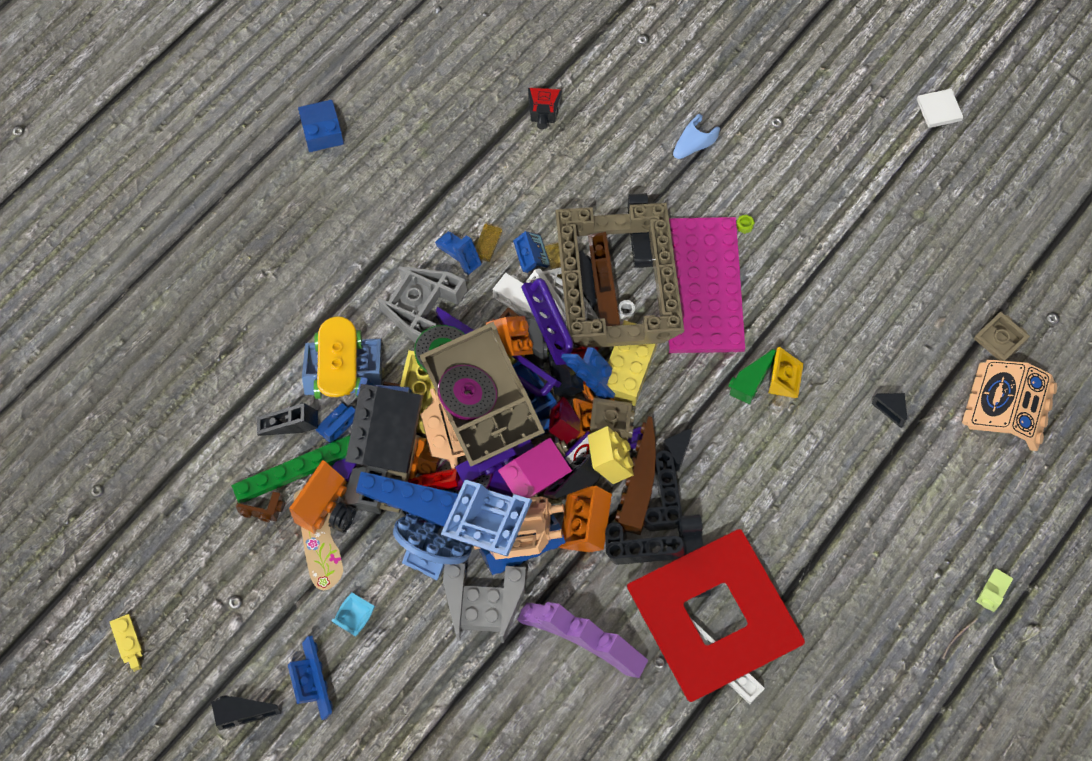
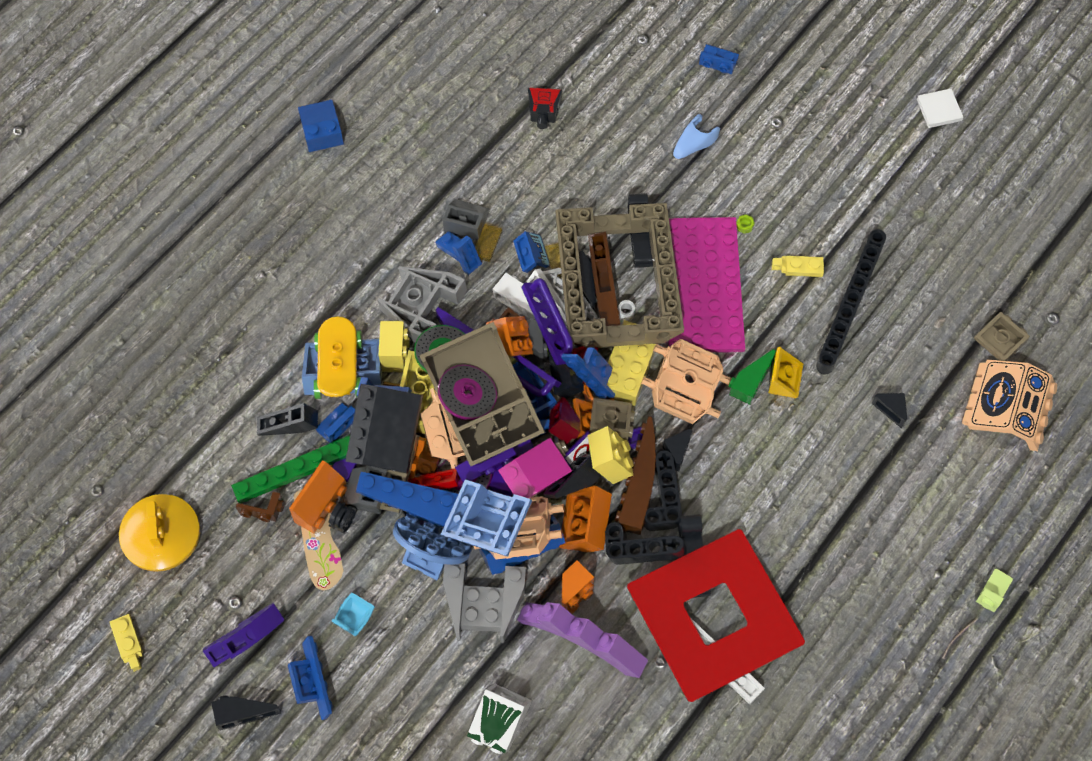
none -> yellow bracket [119,494,200,571]
none -> dark purple slope [203,602,285,667]
none -> light yellow brick [379,321,410,372]
none -> dark grey slope [443,199,490,241]
none -> slope [467,683,532,754]
none -> orange slope [562,561,594,614]
none -> light nougat piece [641,339,732,424]
none -> blue bracket [699,44,739,74]
none -> light yellow hinge [772,256,824,277]
none -> black beam [816,229,886,375]

